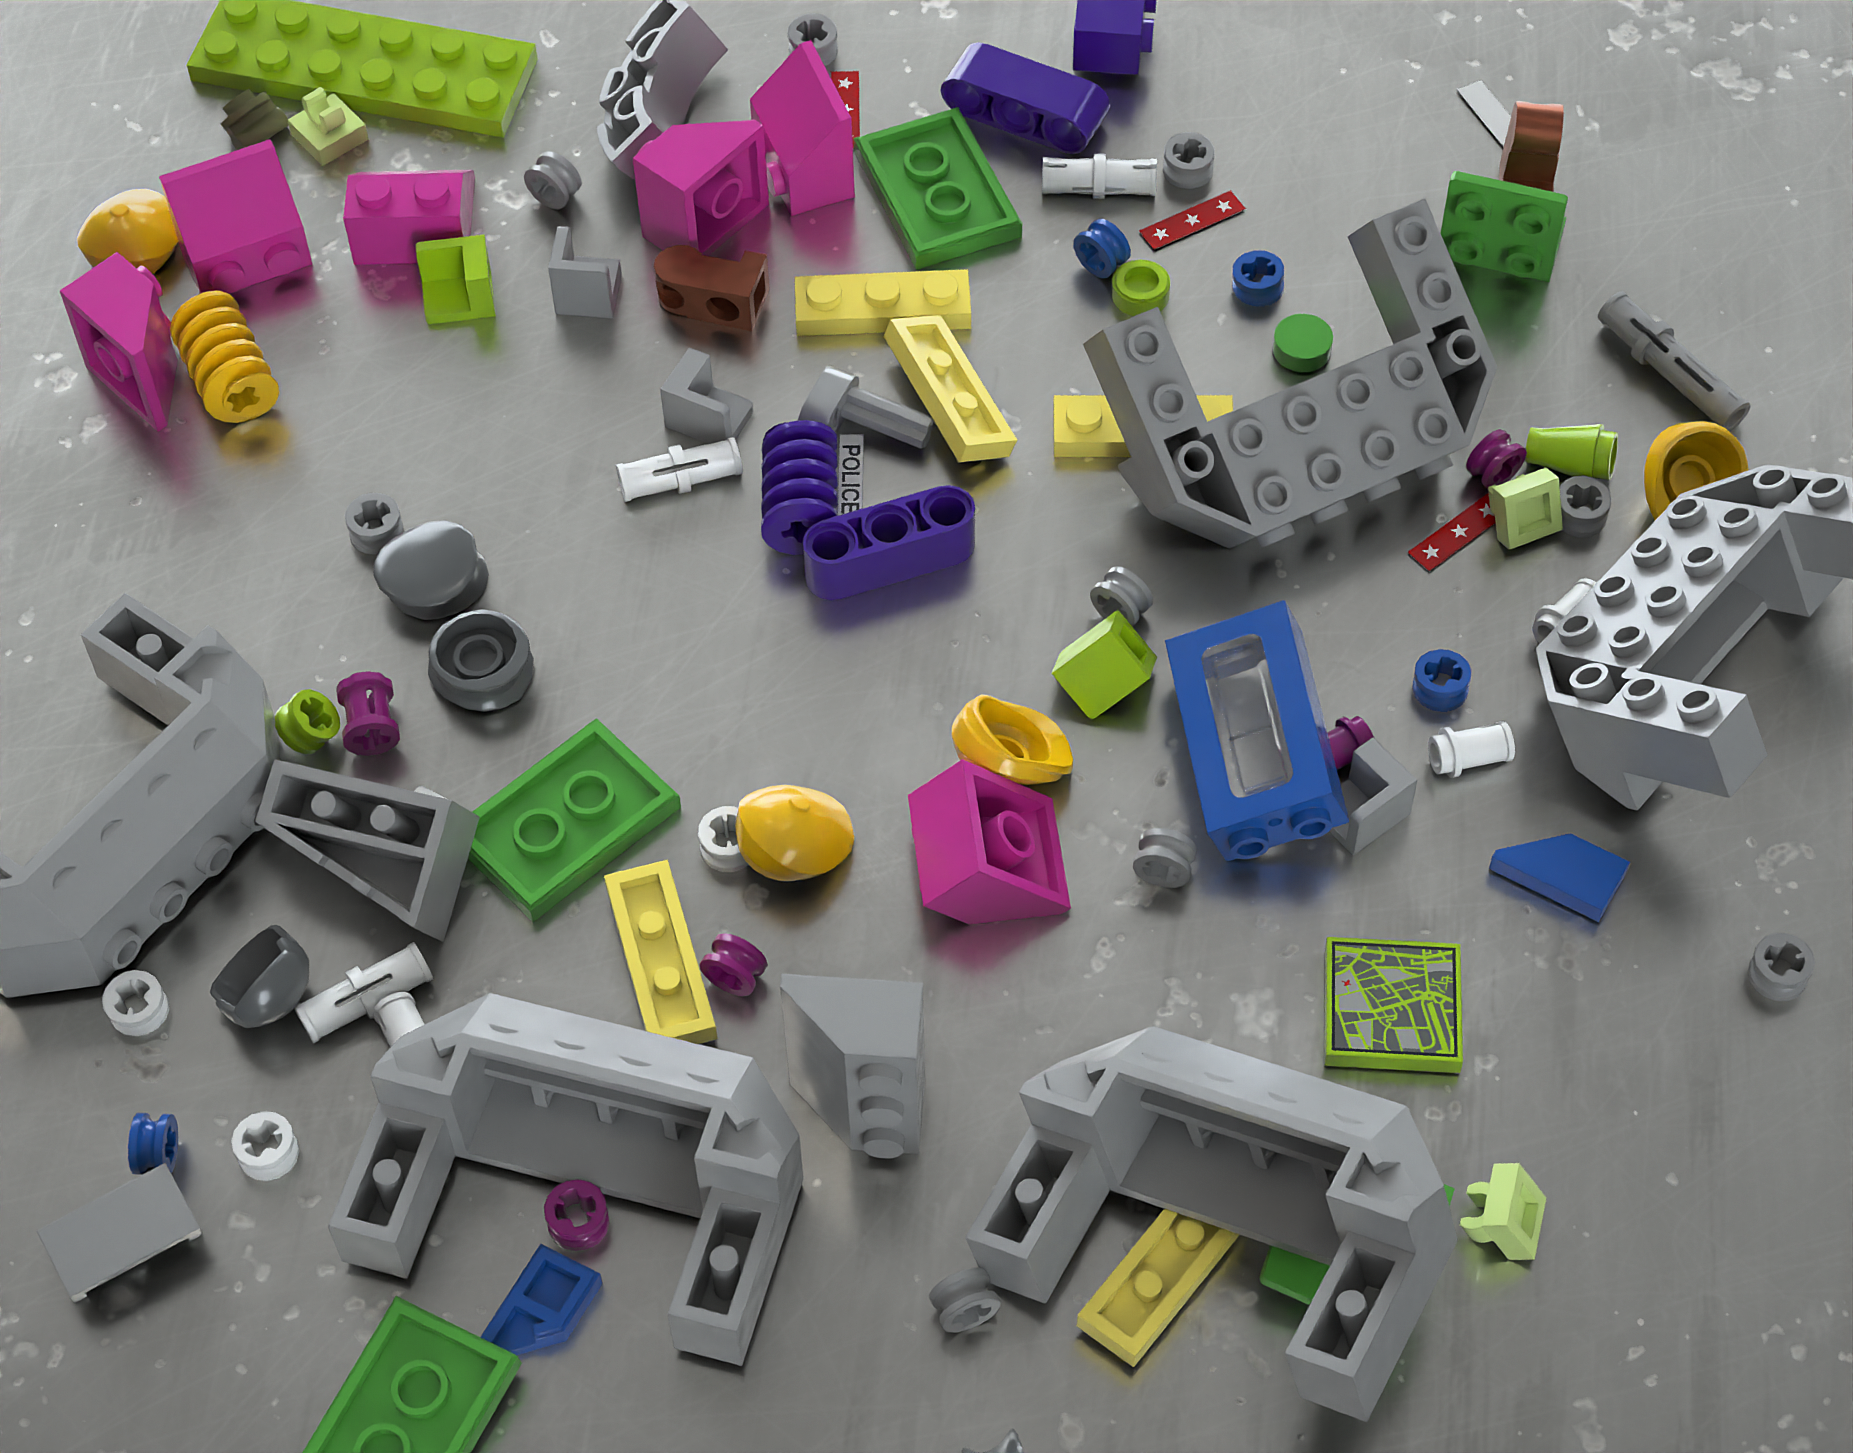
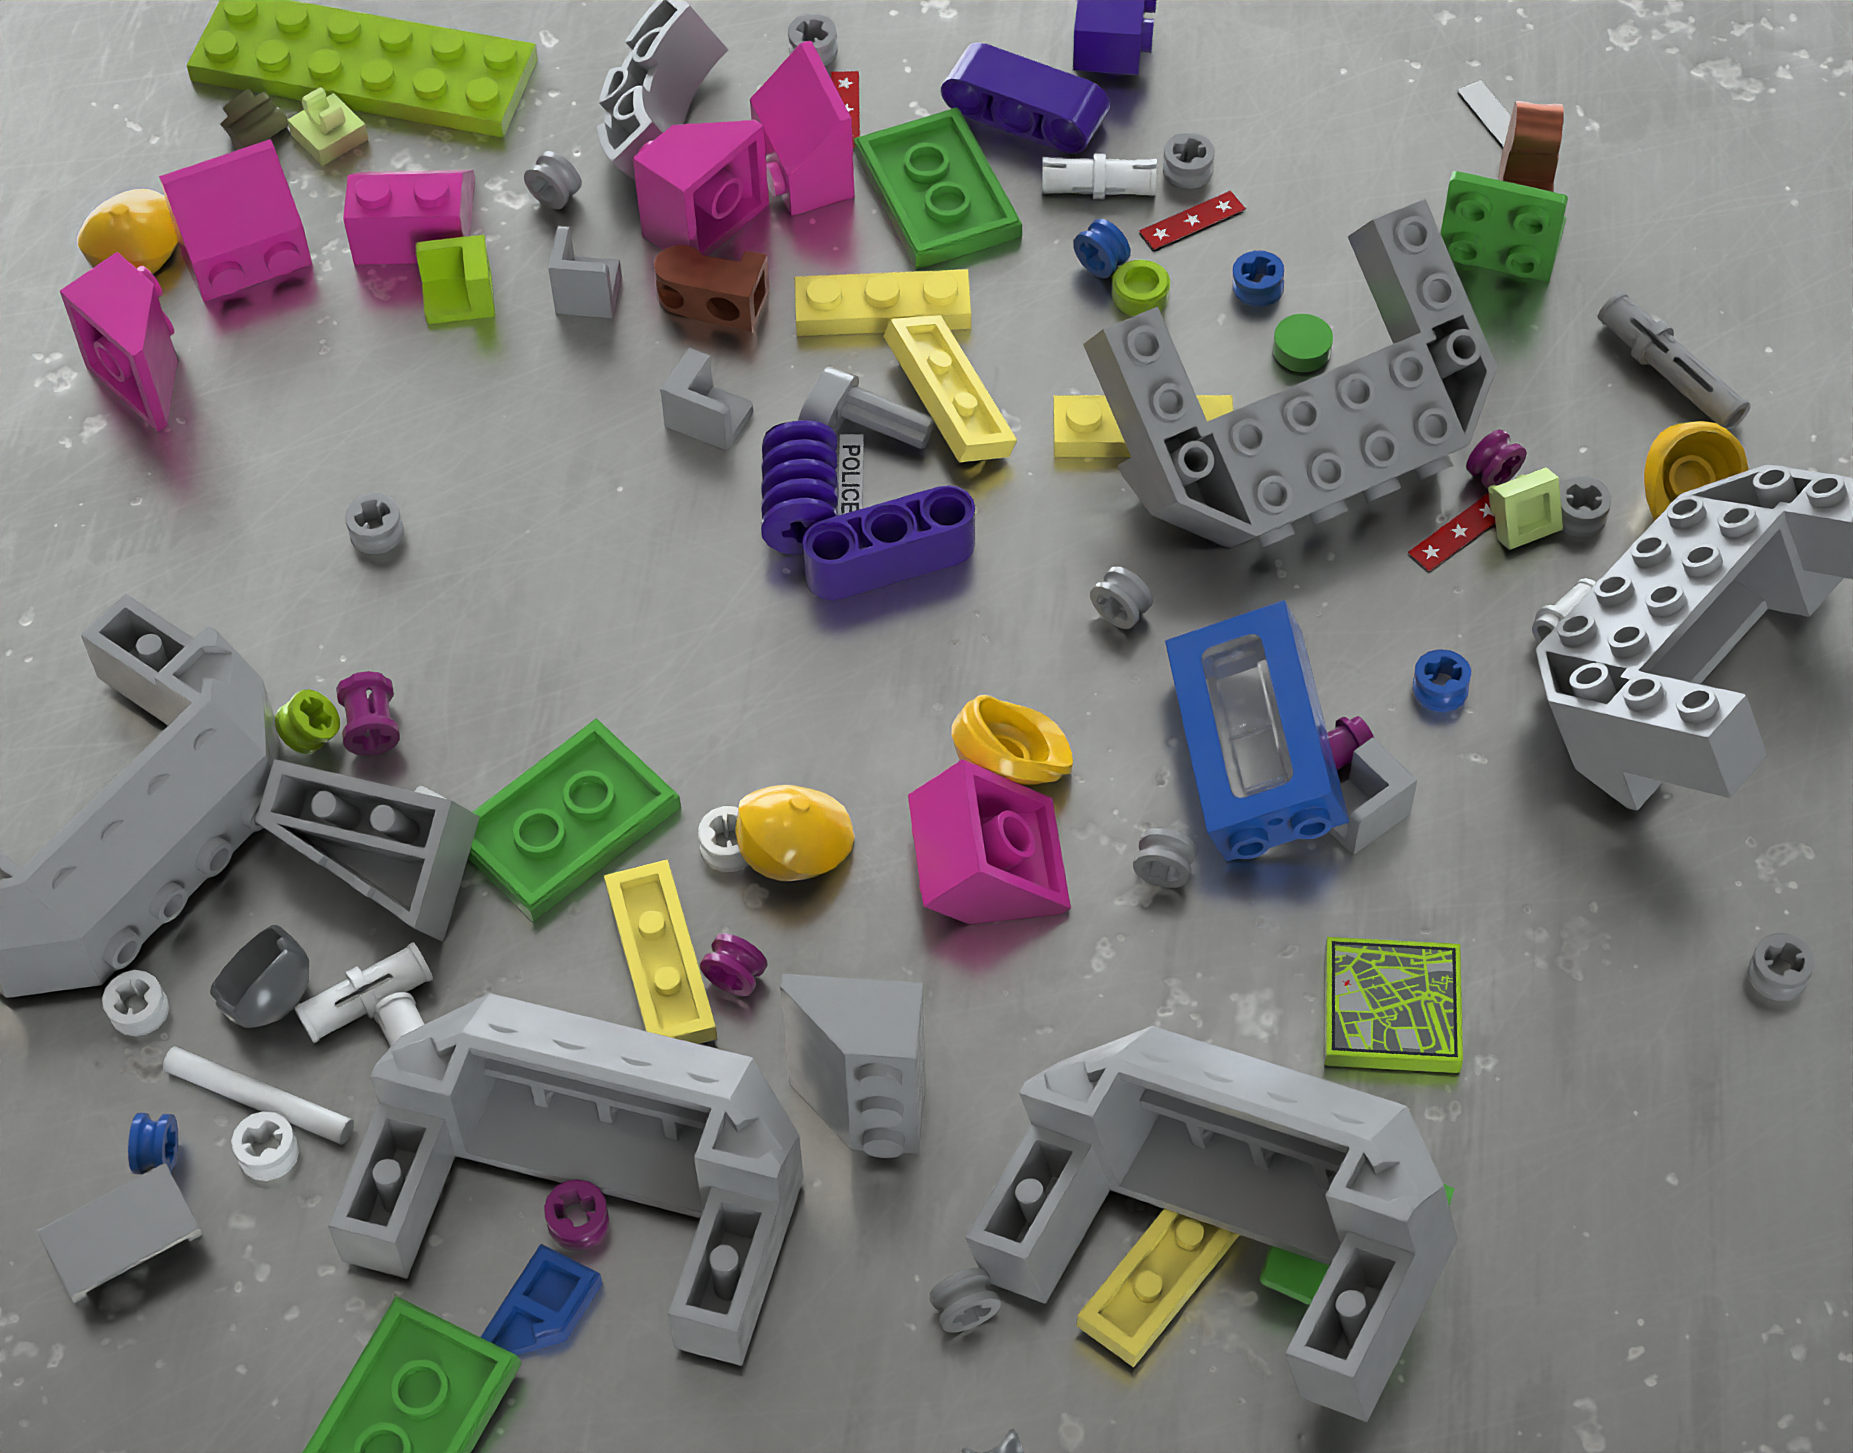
yellow piece [170,291,279,423] -> none
dark grey piece [373,520,489,620] -> none
dark grey piece [428,609,534,712] -> none
white pin [616,437,743,502] -> none
lime panel [1051,610,1157,719] -> none
white pin [1428,721,1515,778] -> none
yellowish green tile [1460,1163,1546,1260] -> none
blue tile [1489,833,1630,922] -> none
lime cone [1525,424,1618,480] -> none
none -> white bar [163,1046,354,1145]

